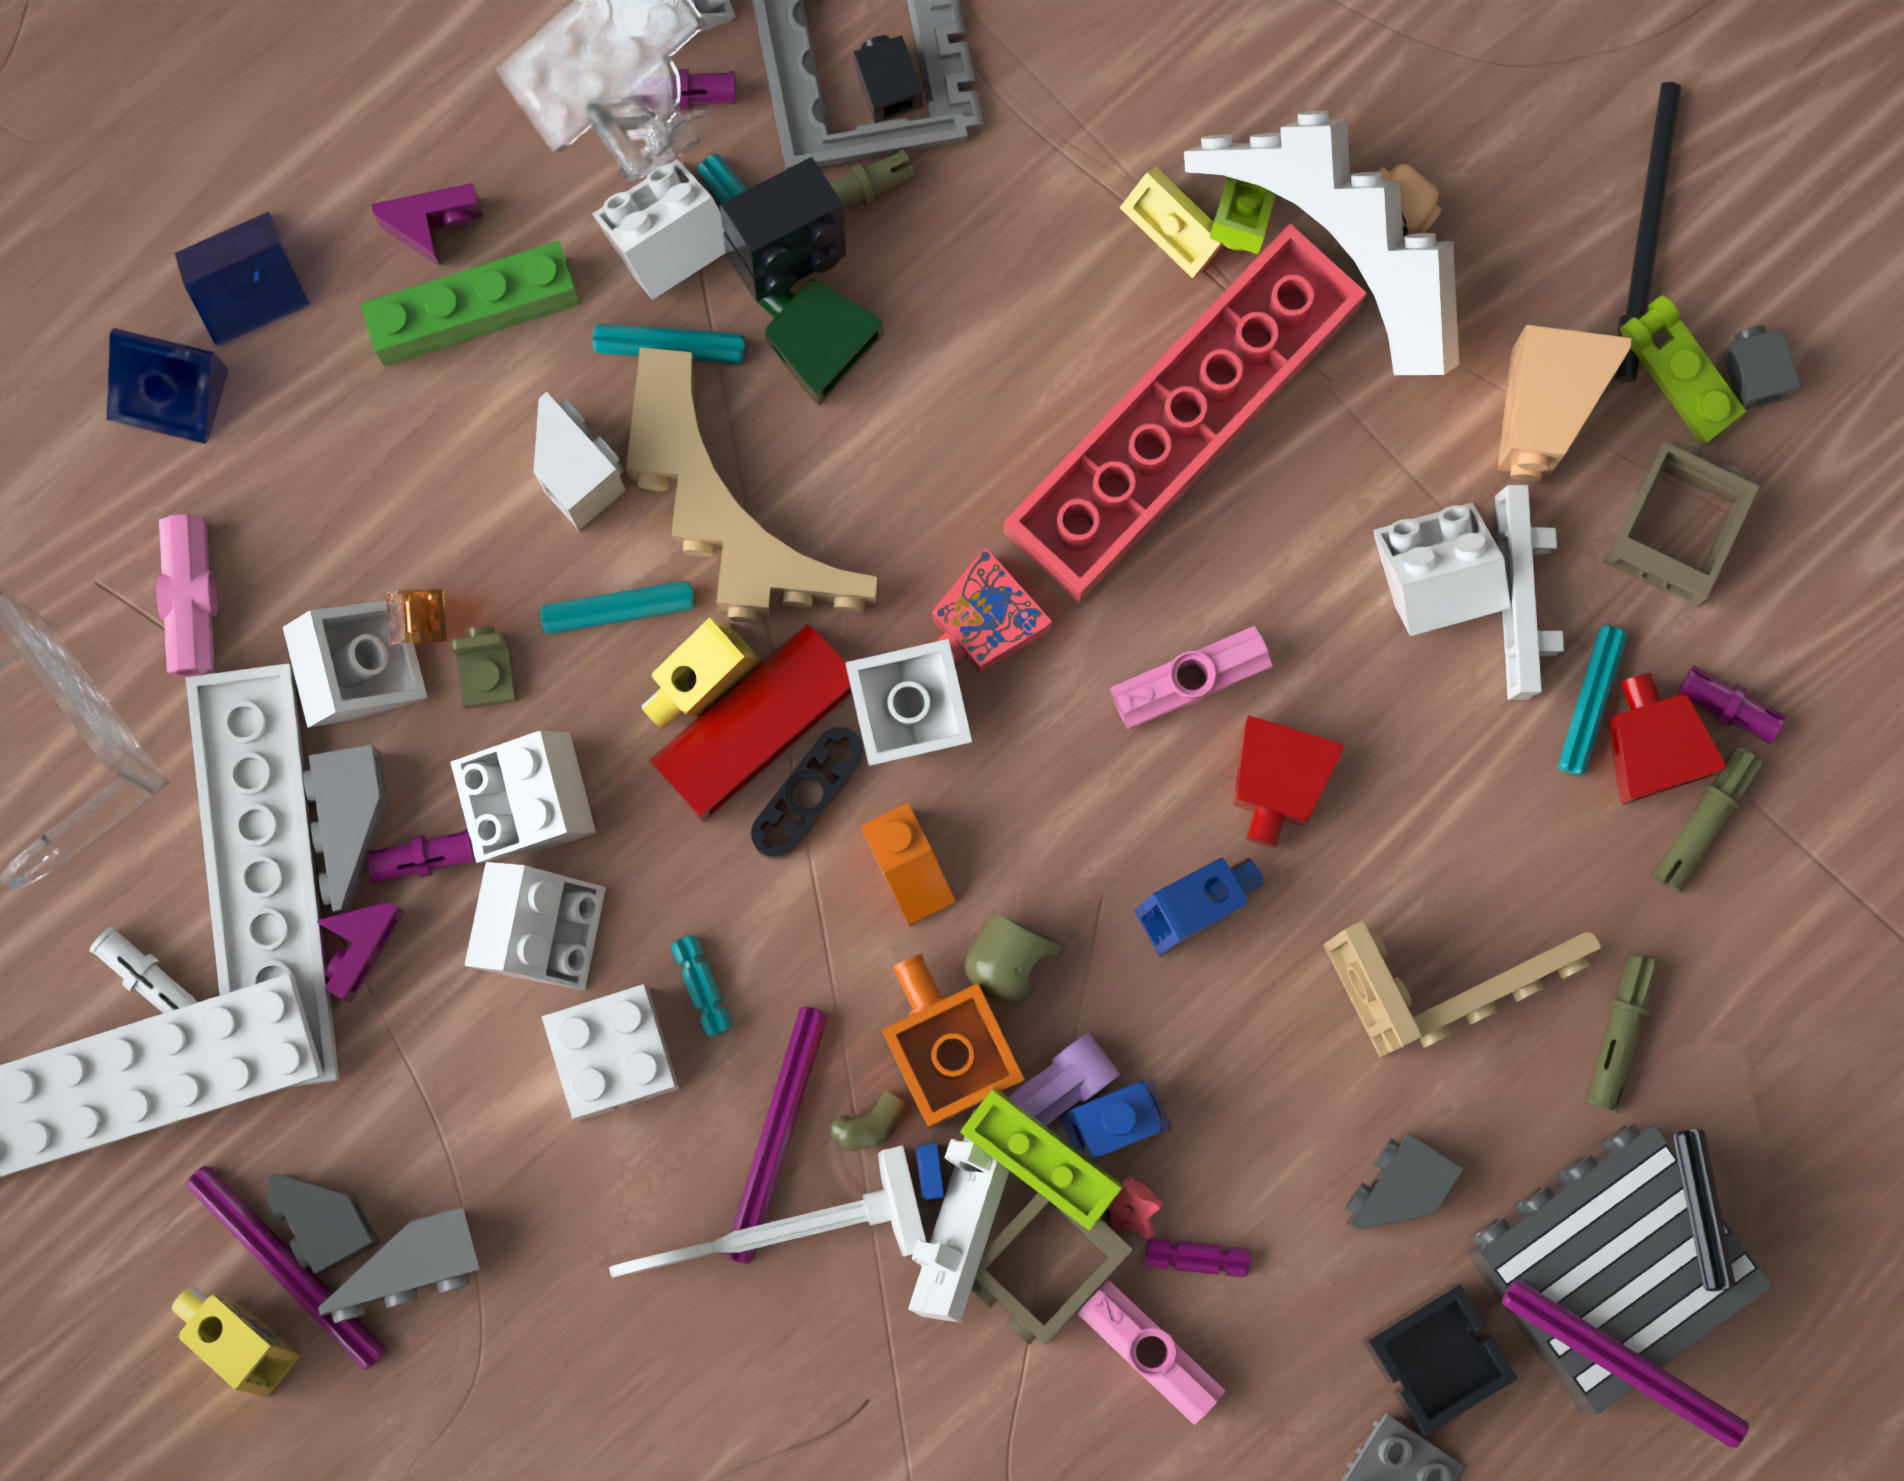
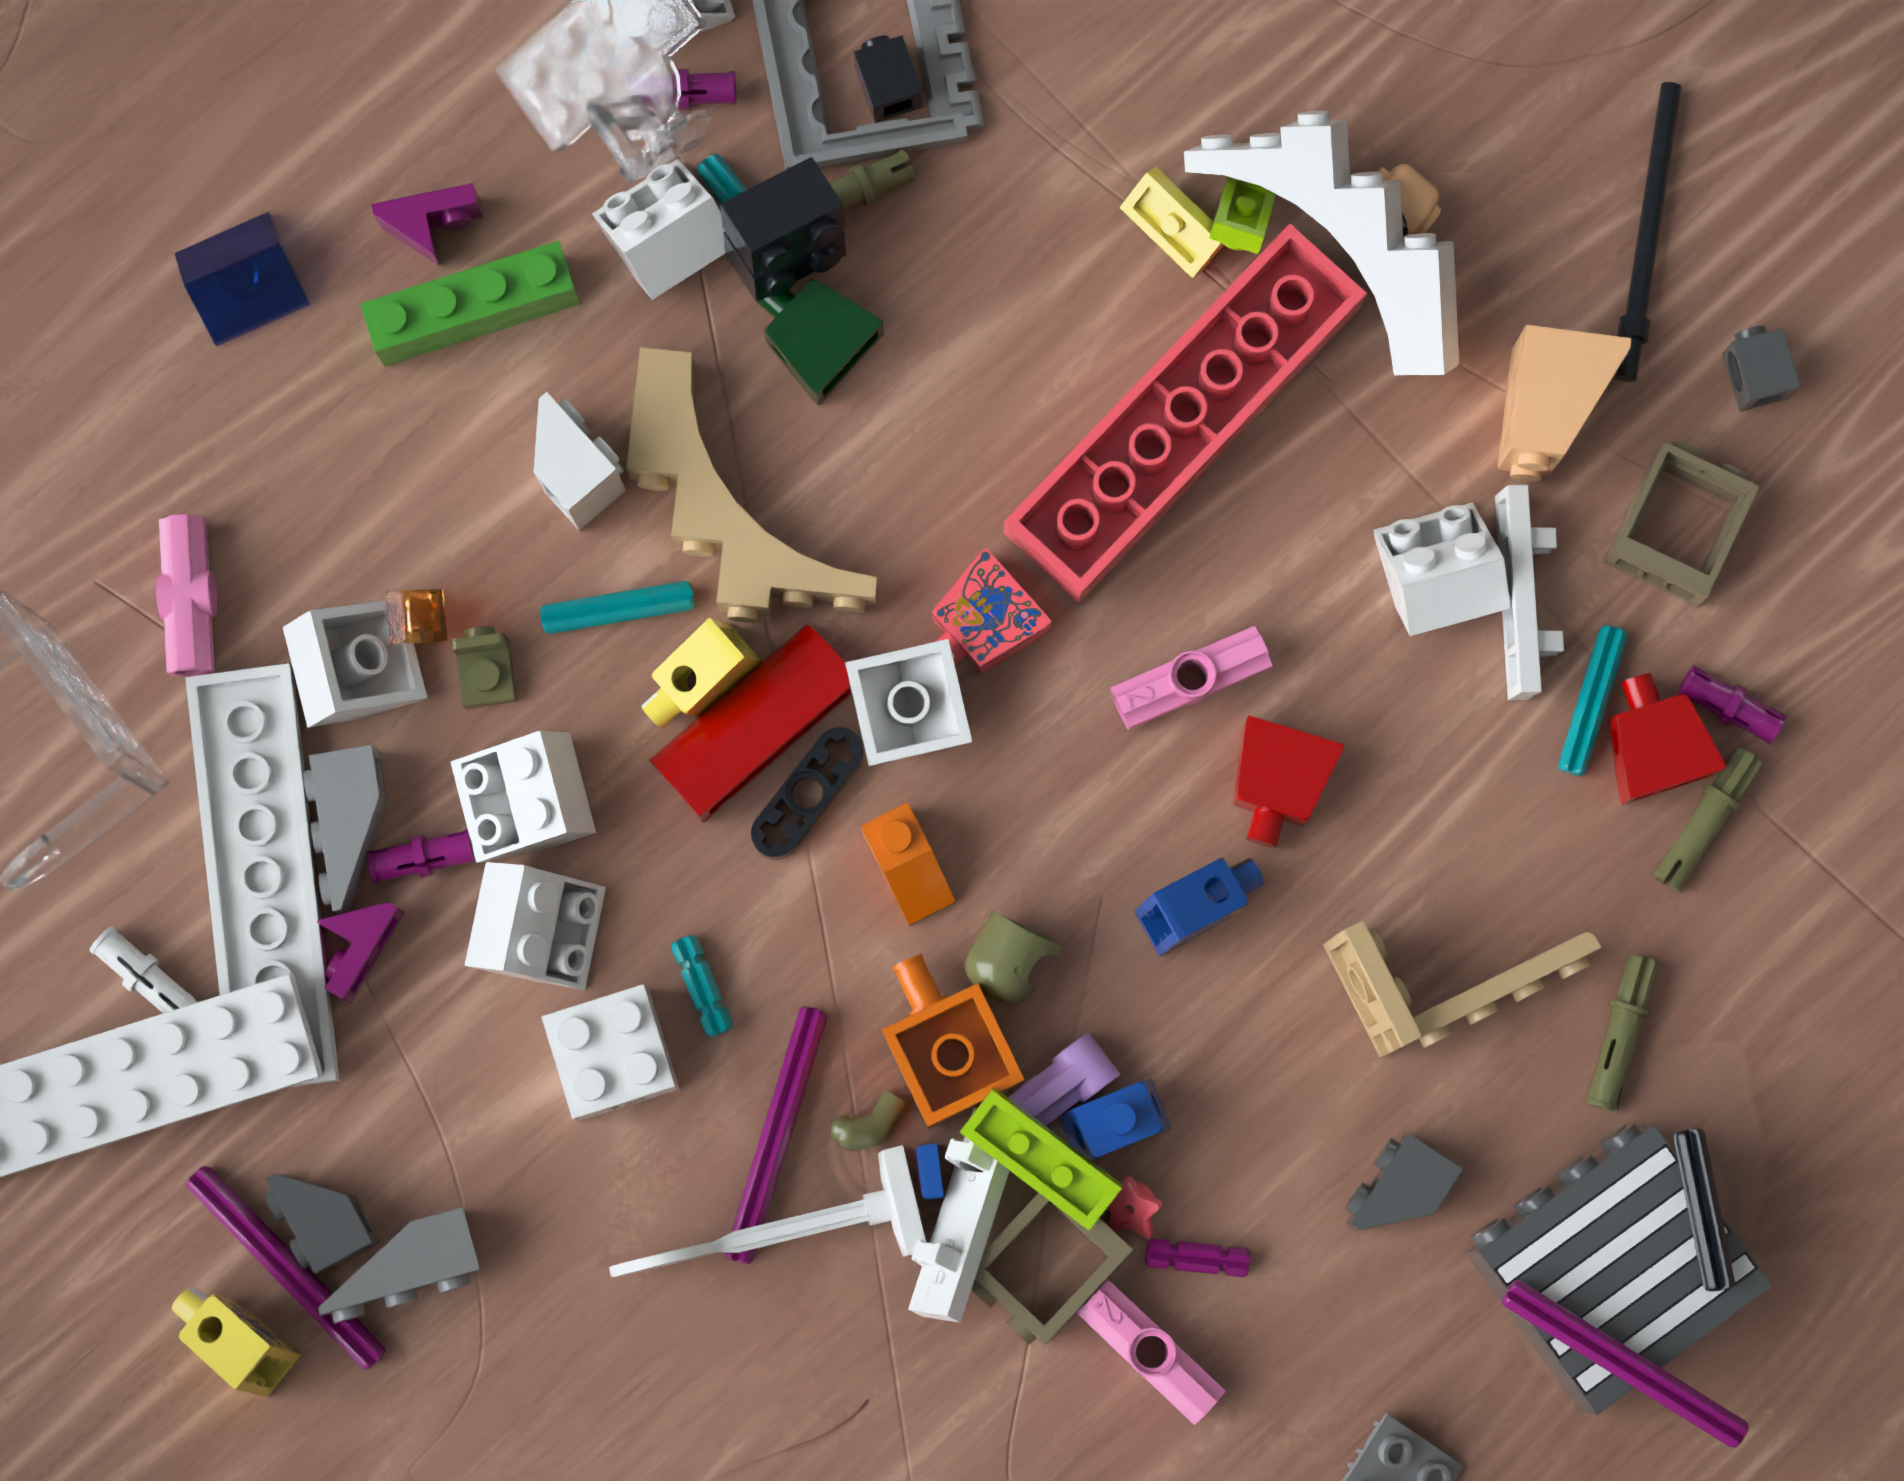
clear blue slope [107,328,228,444] -> none
teal axle [592,323,746,364] -> none
black piece [1361,1284,1518,1436] -> none
lime plate [1620,295,1747,443] -> none

